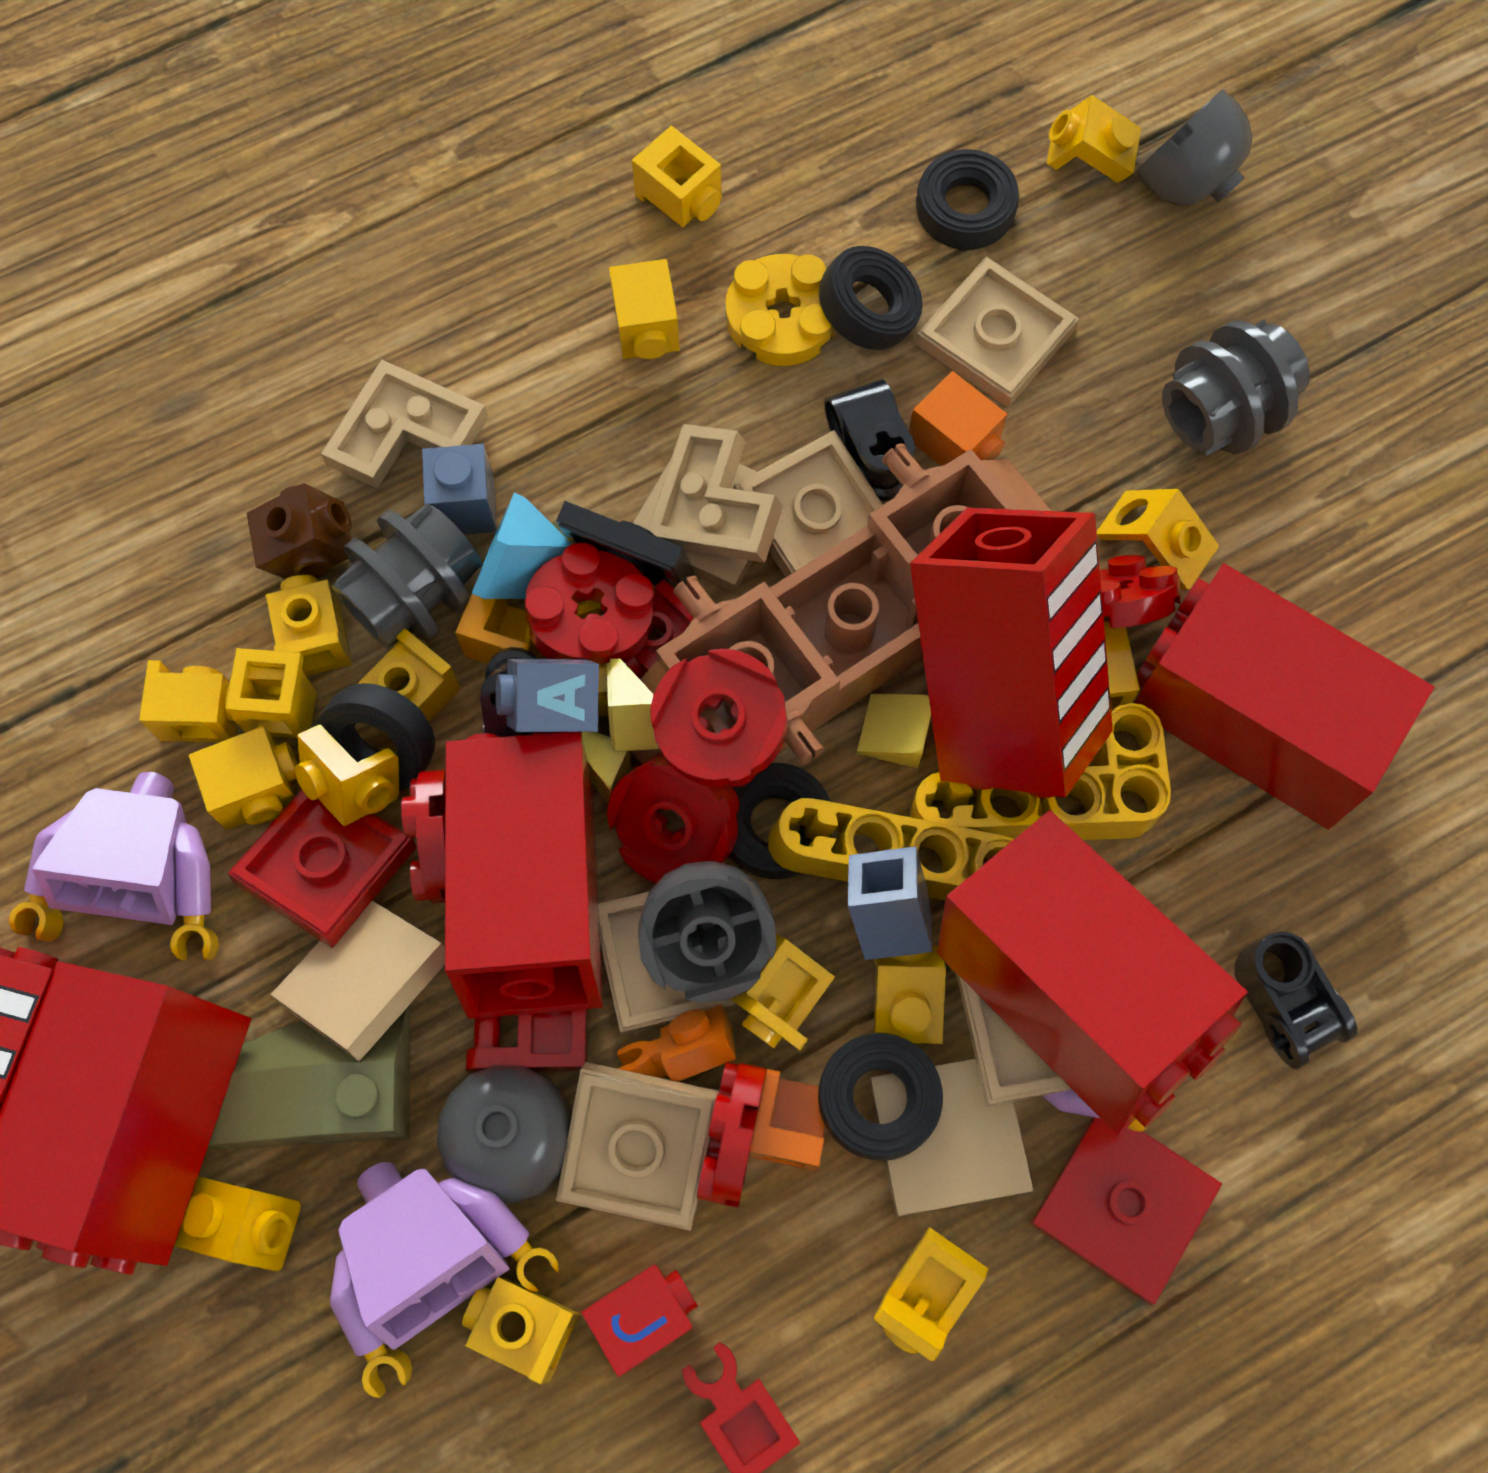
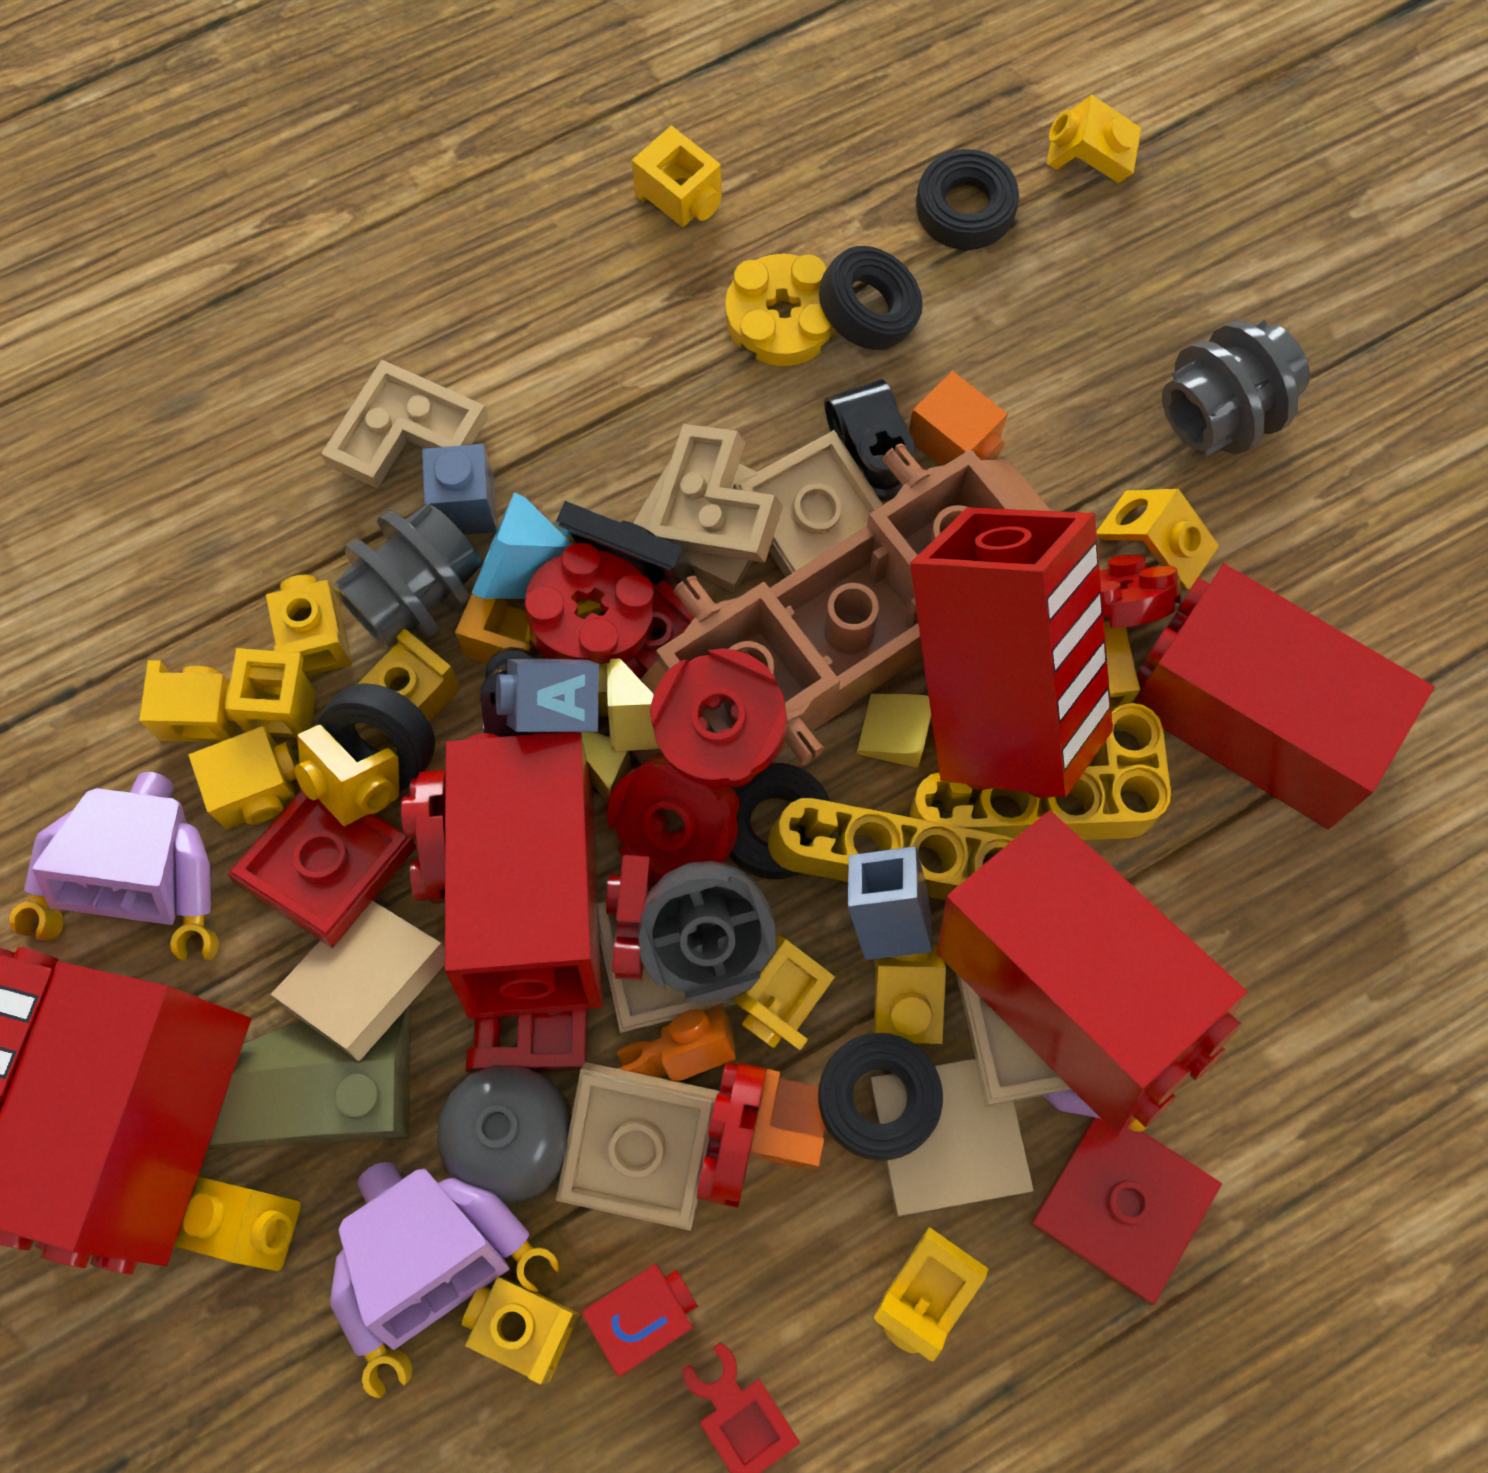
reddish brown brick [247,483,352,579] -> none
yellow brick [609,259,680,359] -> none
tan tile [915,256,1079,408] -> none
dark grey cylinder [1136,89,1253,206] -> none
black piece [1234,932,1358,1069] -> none
none -> red plate [606,855,654,981]

